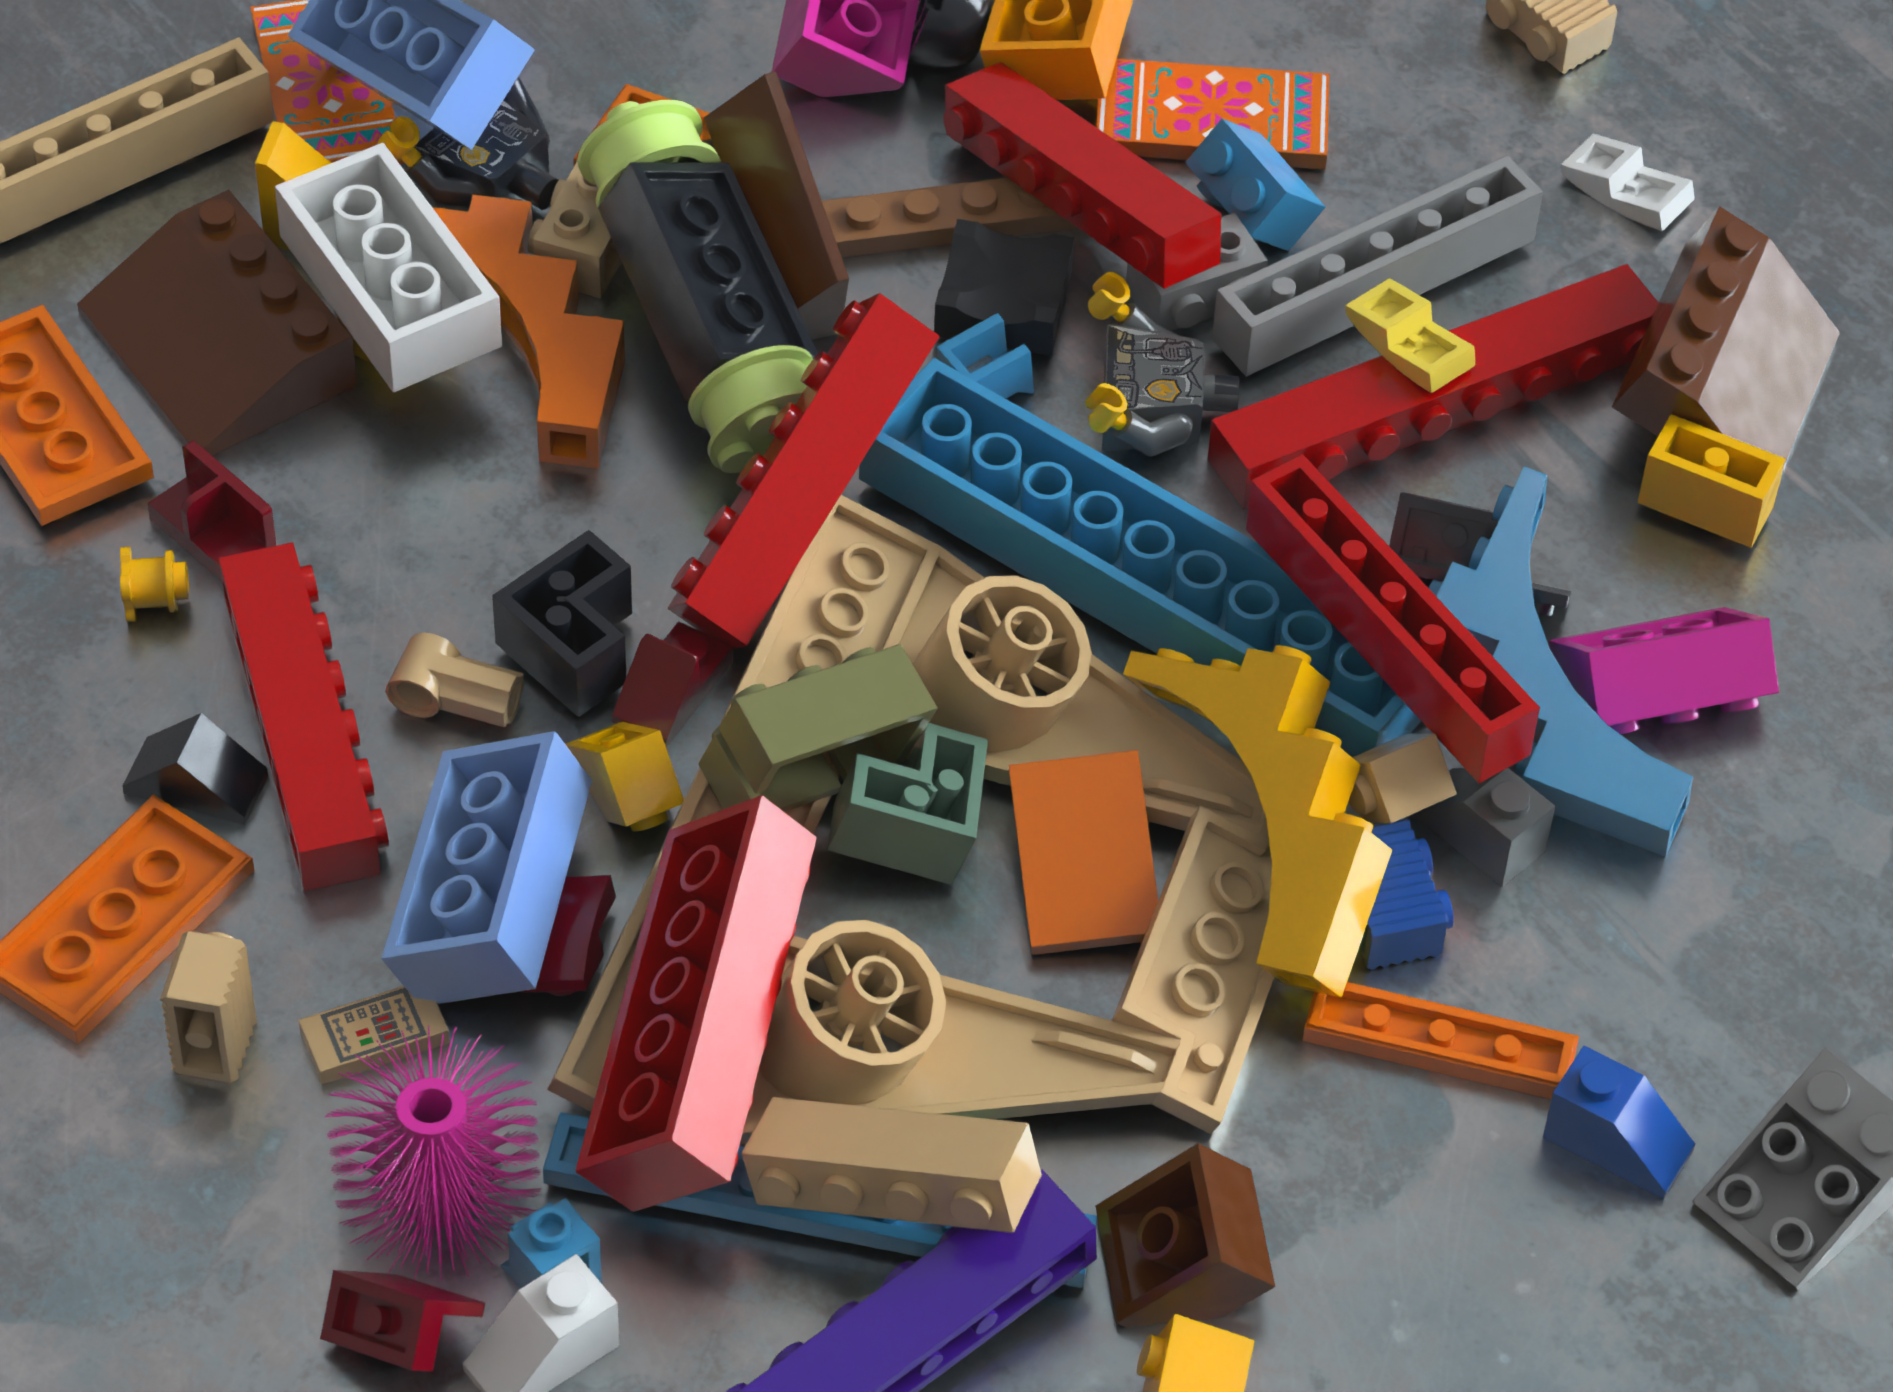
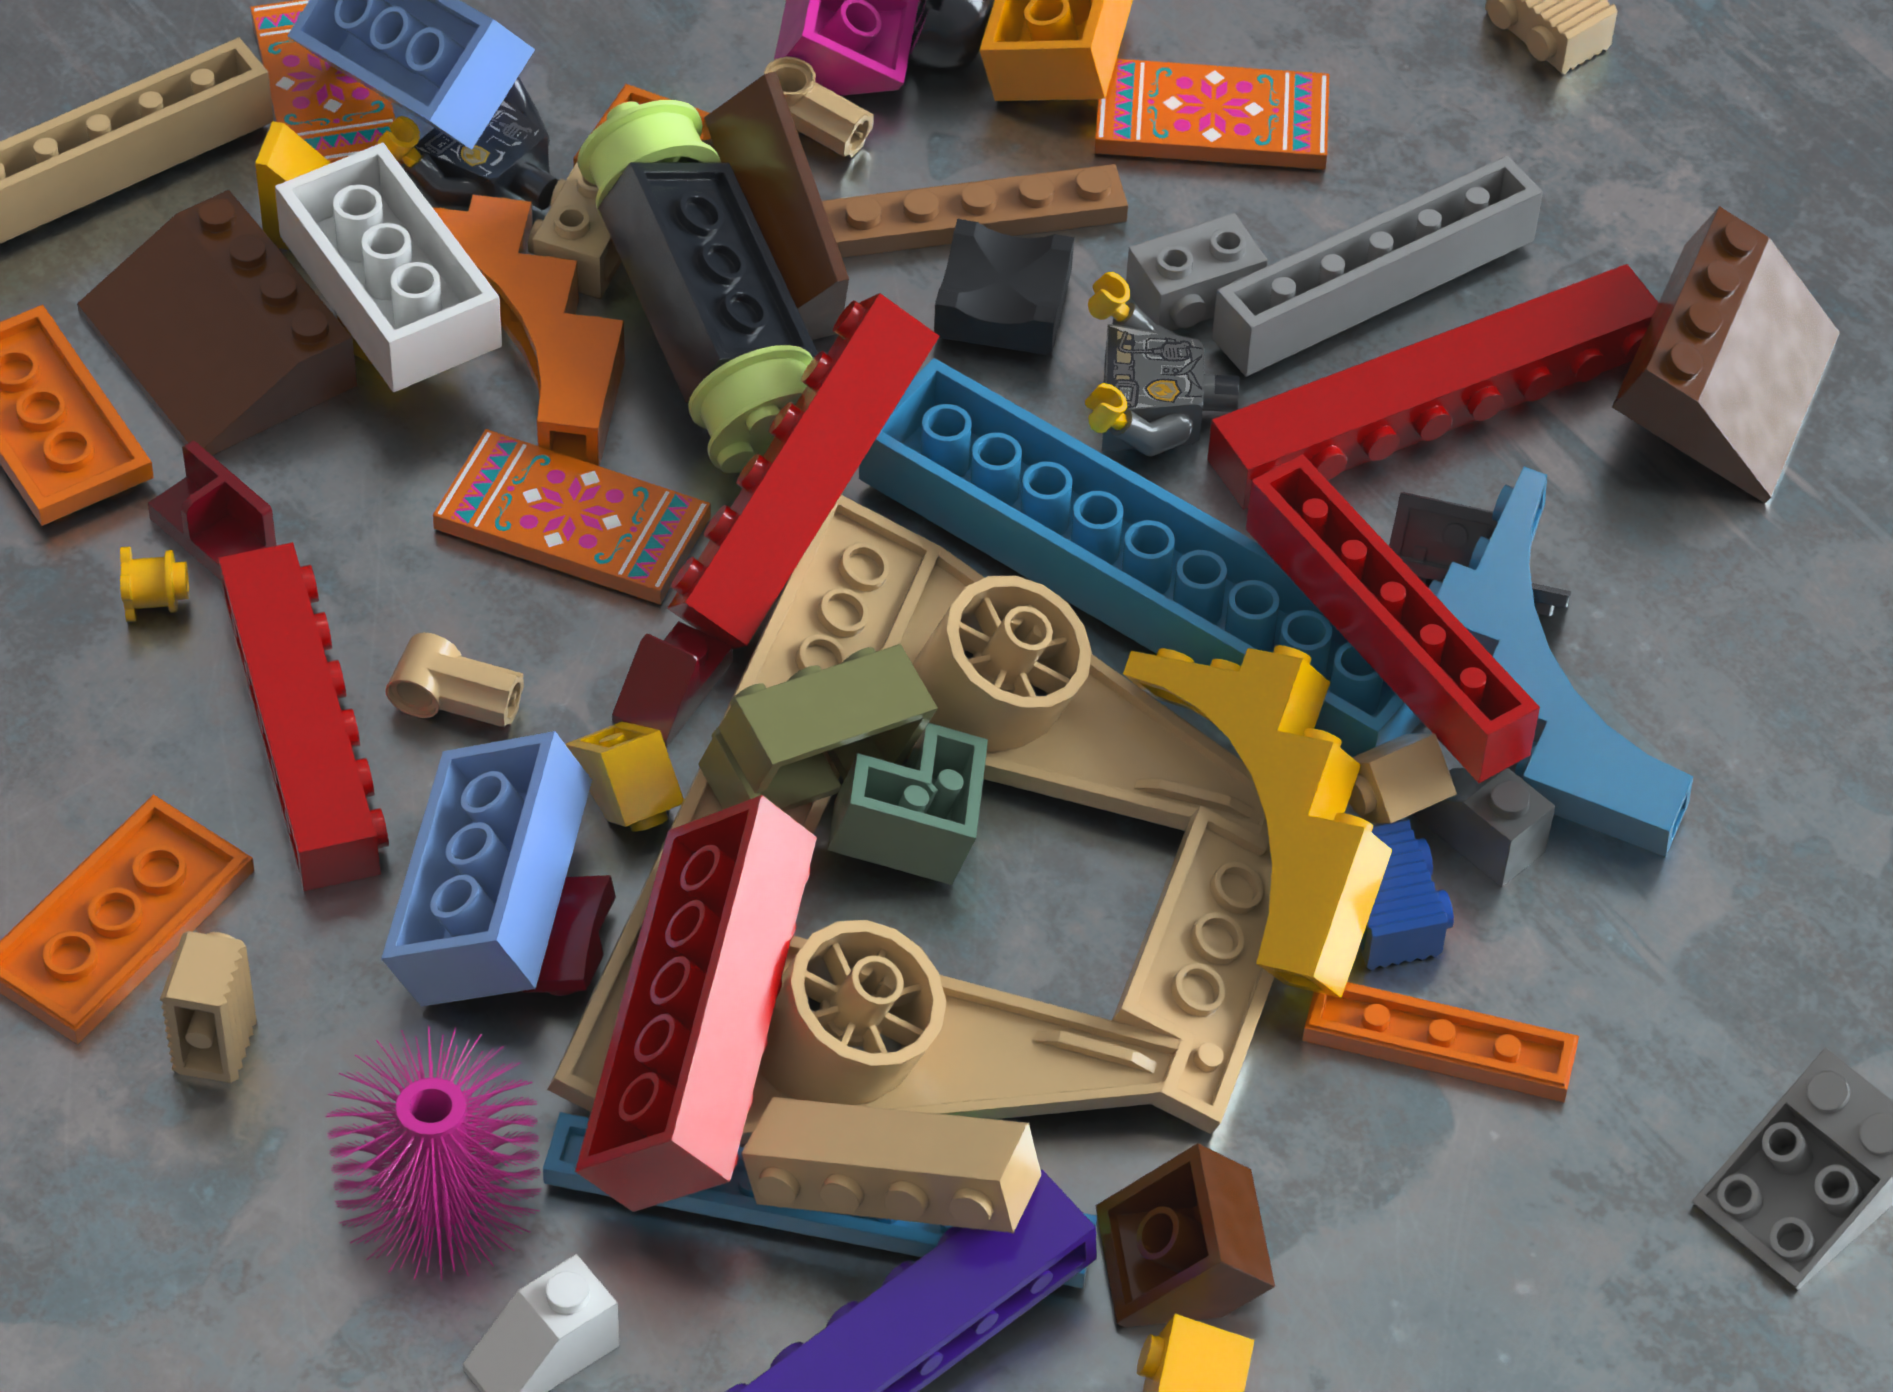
black slope [122,713,269,825] -> none
tan tile [299,986,450,1085] -> none
dark red panel [320,1270,485,1371] -> none
black brick [492,530,632,717] -> none
dark azure window [500,1198,602,1289] -> none
dark azure window [936,313,1034,399] -> none
red brick [943,62,1221,289] -> none
orange tile [1009,750,1158,955] -> none
dark azure brick [1185,118,1326,251] -> none
light yellow slope [1345,278,1476,393] -> none
blue slope [1542,1045,1695,1200] -> none
dark pink slope [1548,607,1779,734] -> none
white slope [1560,133,1694,231] -> none
yellow brick [1637,414,1786,548] -> none
none -> orange tile [433,429,711,605]
none -> tan piece [764,57,874,158]

